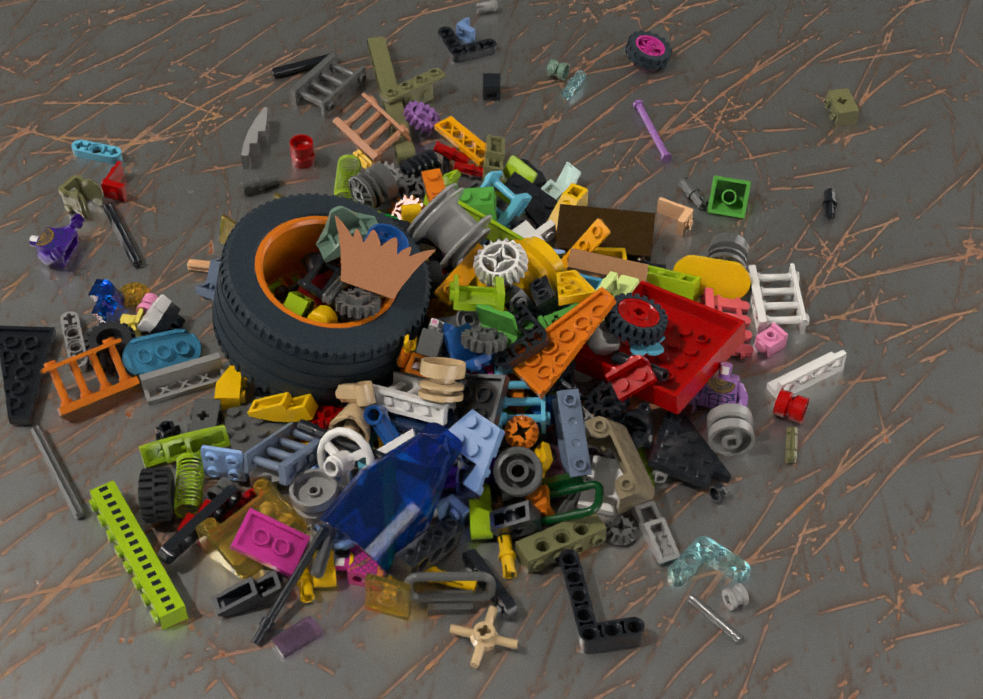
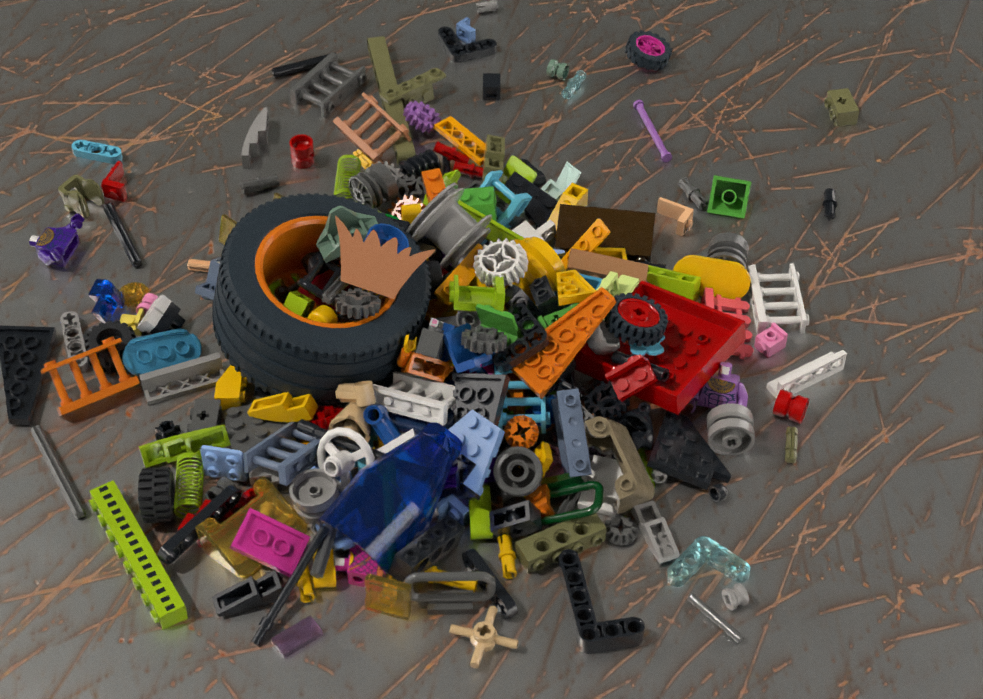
tan wheel [418,357,466,403] -> none

